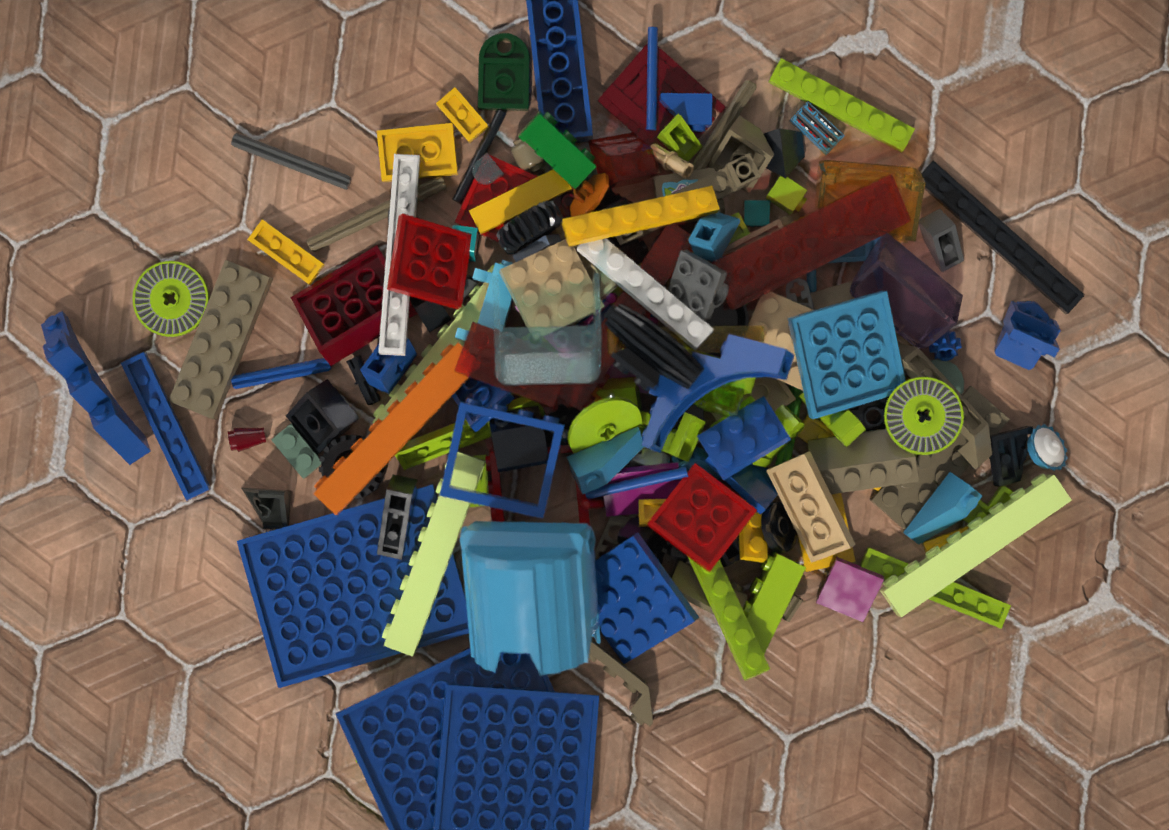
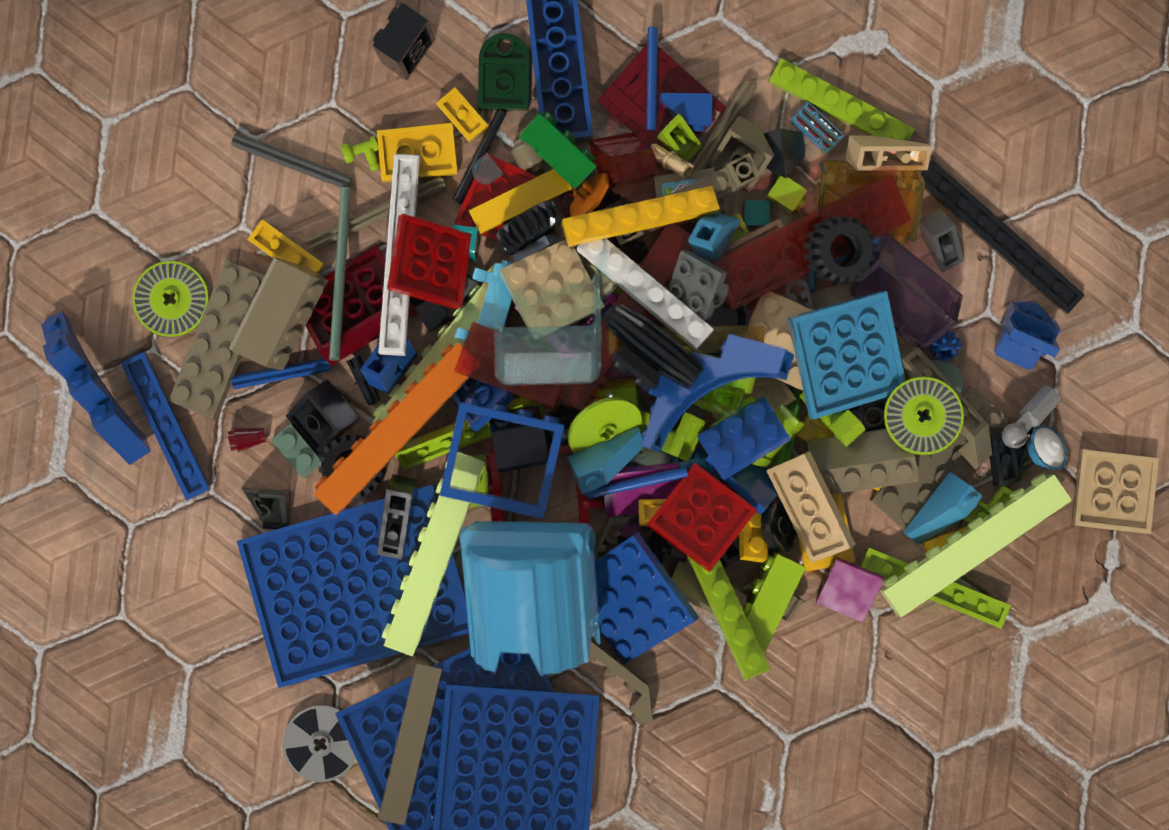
none -> dark tan slope [229,257,328,371]
none -> light grey piece [283,705,356,782]
none -> sand green piece [329,187,351,361]
none -> lime piece [340,136,380,172]
none -> black brick [372,3,435,81]
none -> dark tan tile [378,663,442,825]
none -> black tyre [803,217,876,283]
none -> tan slope [845,136,932,171]
none -> light grey piece [1002,385,1061,448]
none -> tan plate [1072,449,1159,534]

